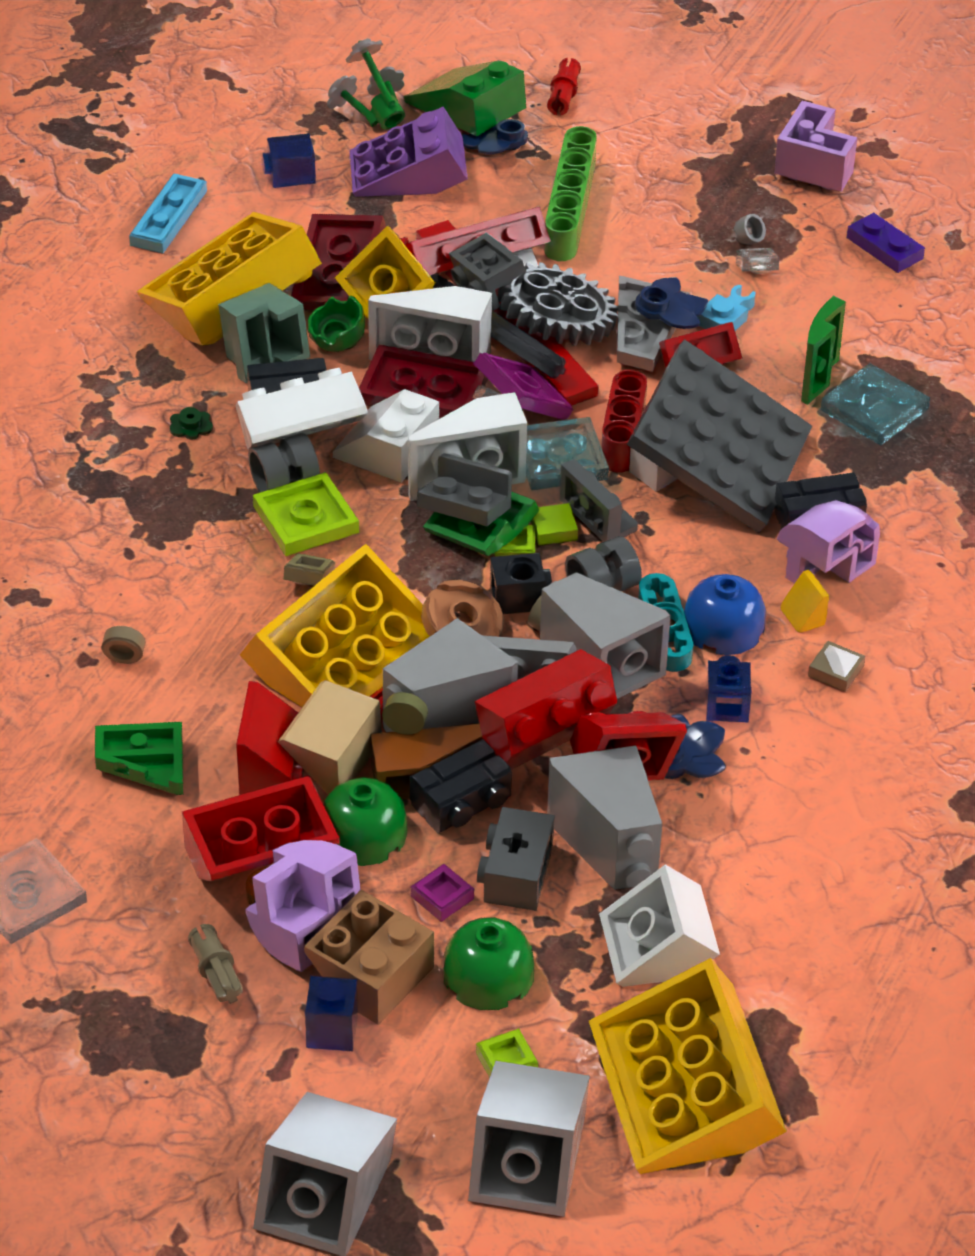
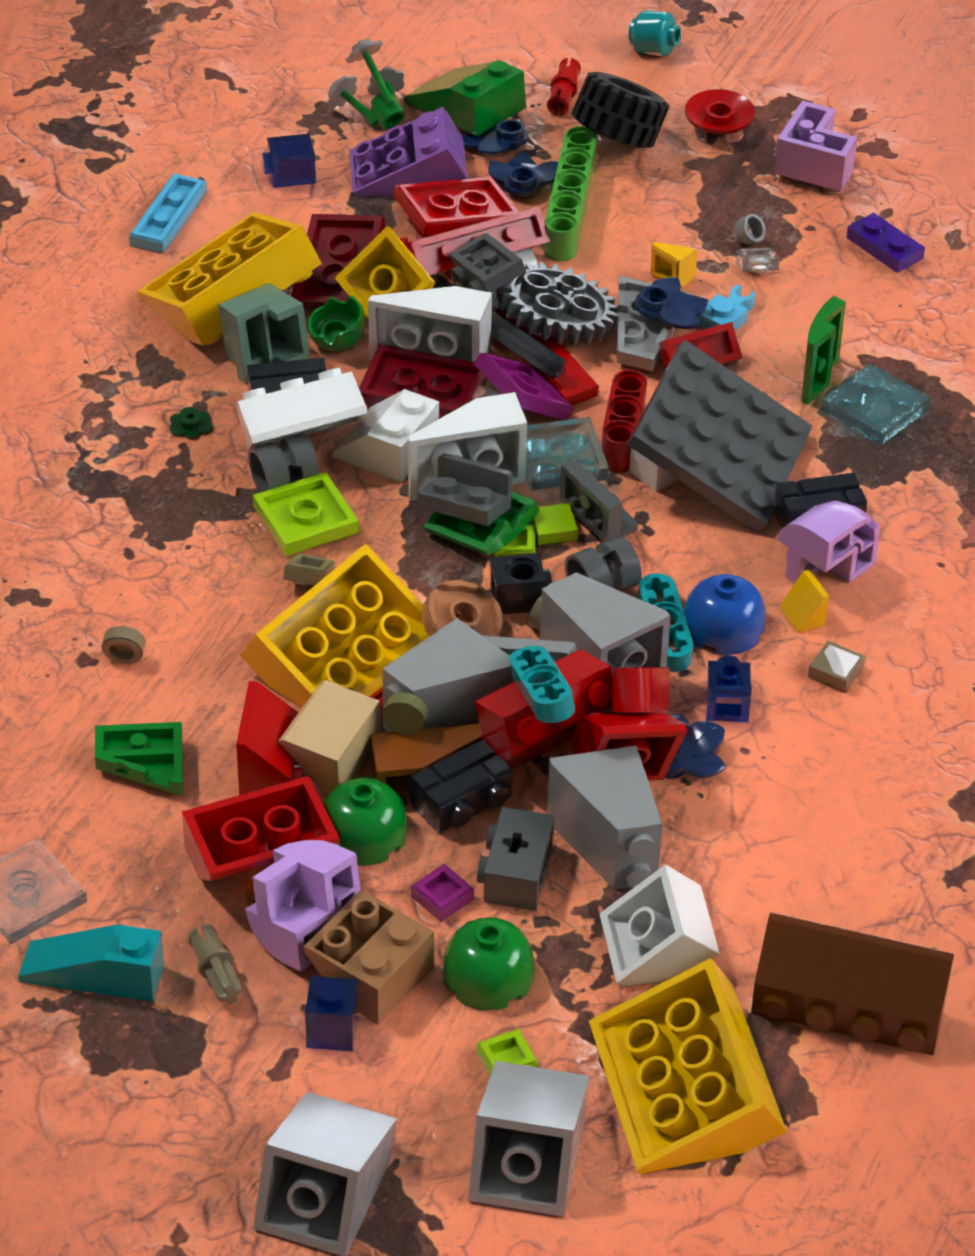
none -> teal slope [18,924,164,1002]
none -> red tile [393,177,519,236]
none -> dark blue plate [488,152,558,198]
none -> teal beam [509,646,575,723]
none -> black tyre [572,72,669,148]
none -> red beam [612,667,670,712]
none -> teal head [628,10,681,56]
none -> yellow slope [650,242,697,287]
none -> red dish [685,89,755,134]
none -> reddish brown slope [751,912,954,1055]

